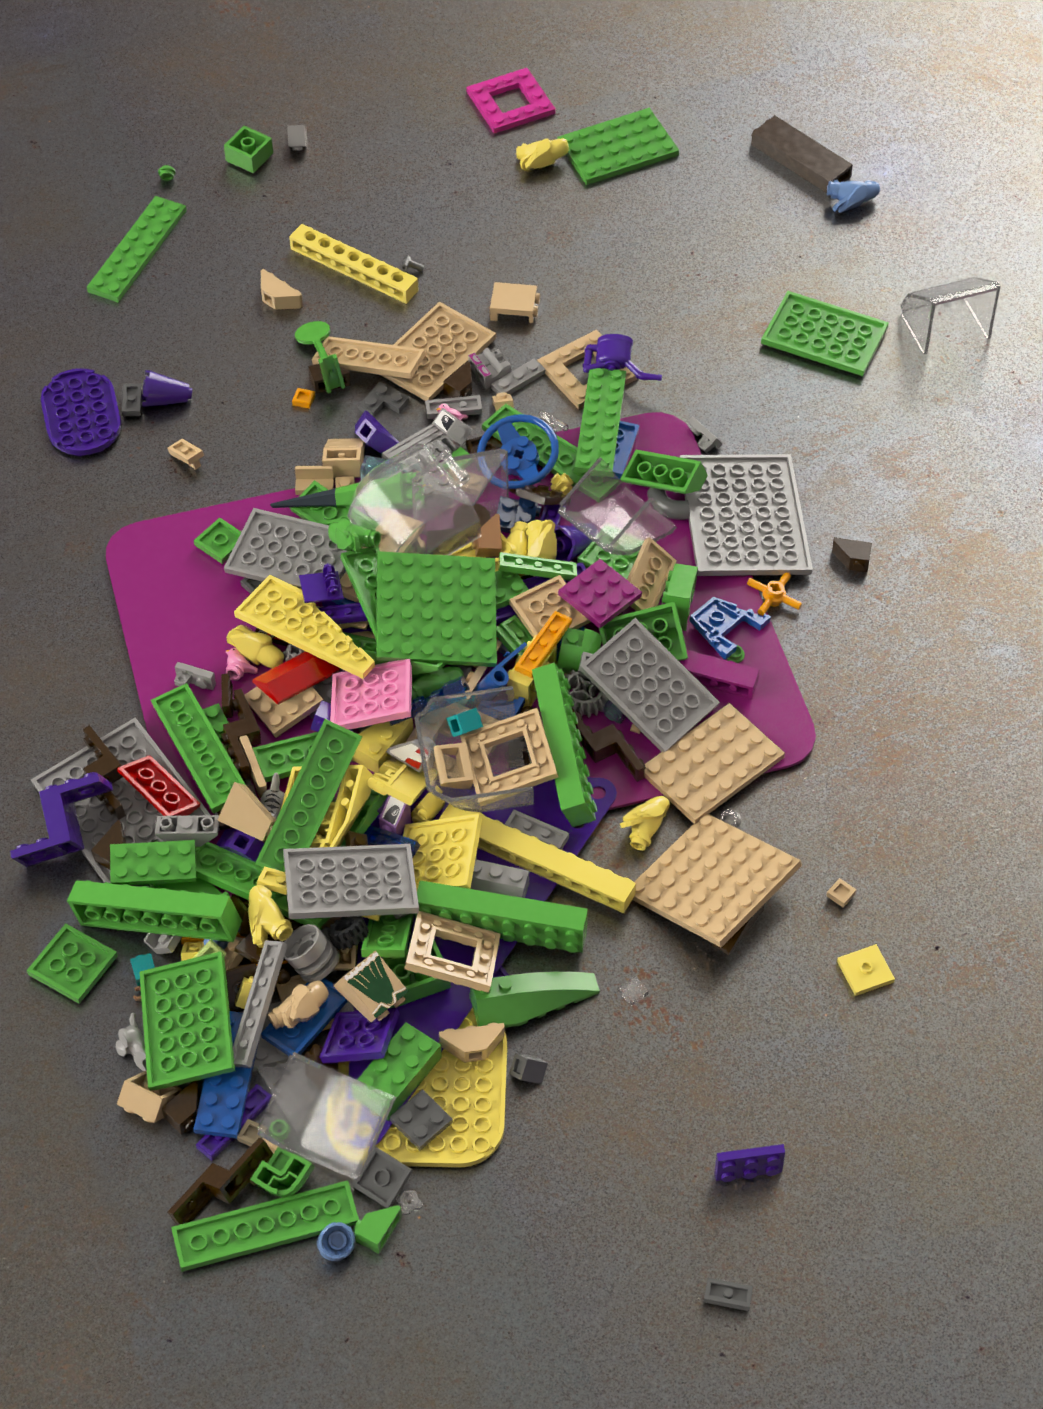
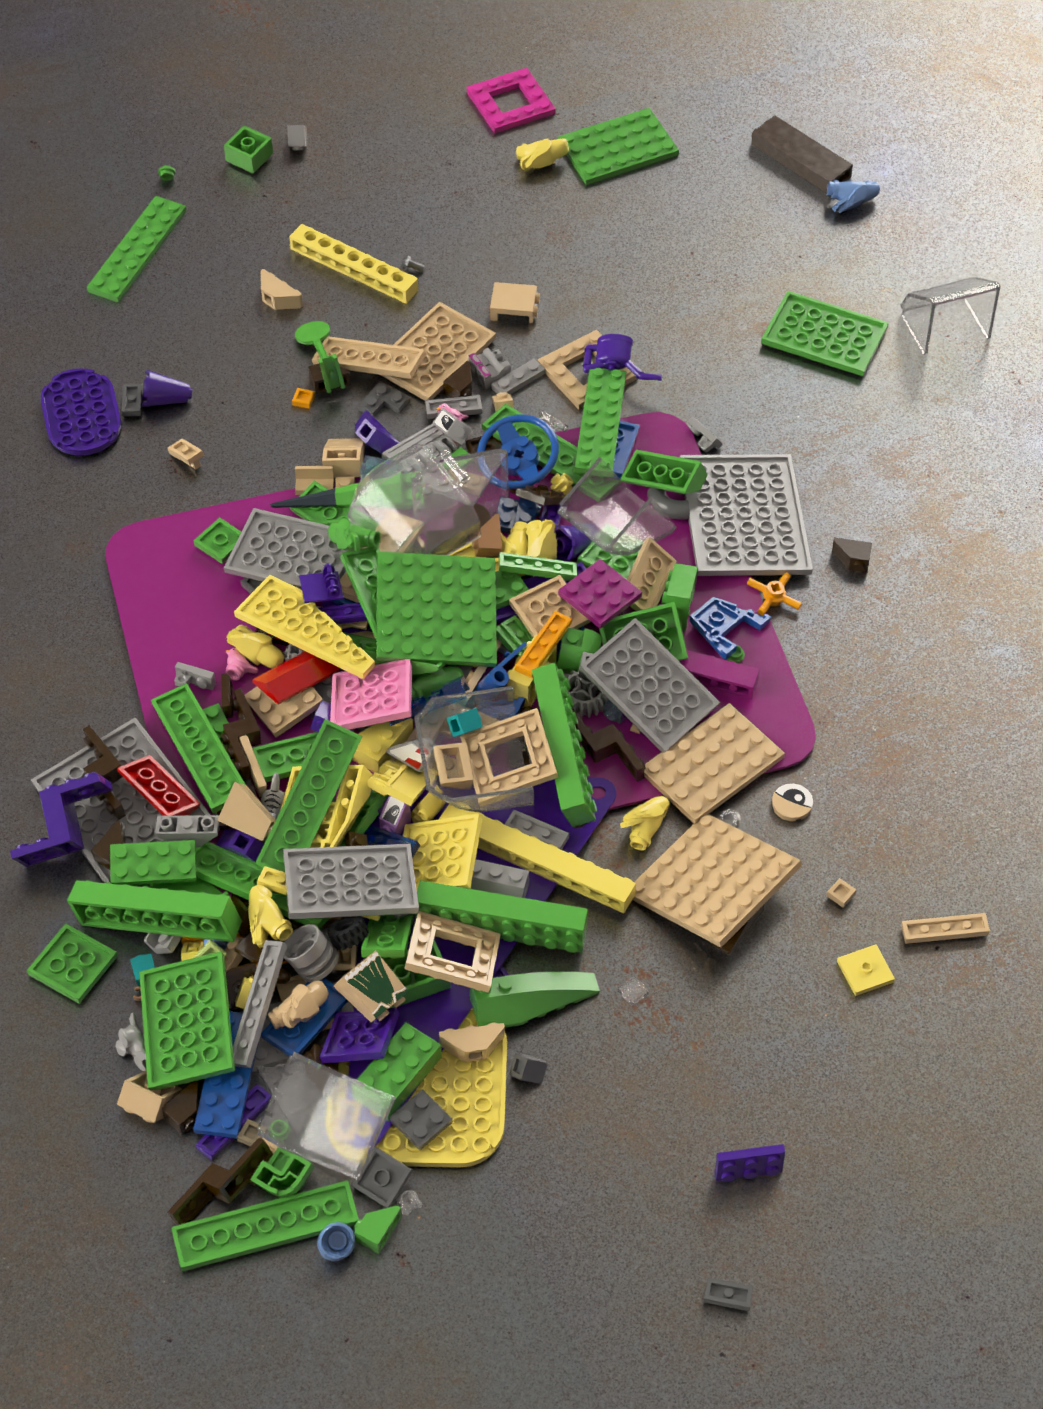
none -> tile [772,784,813,822]
none -> tan plate [901,913,990,944]

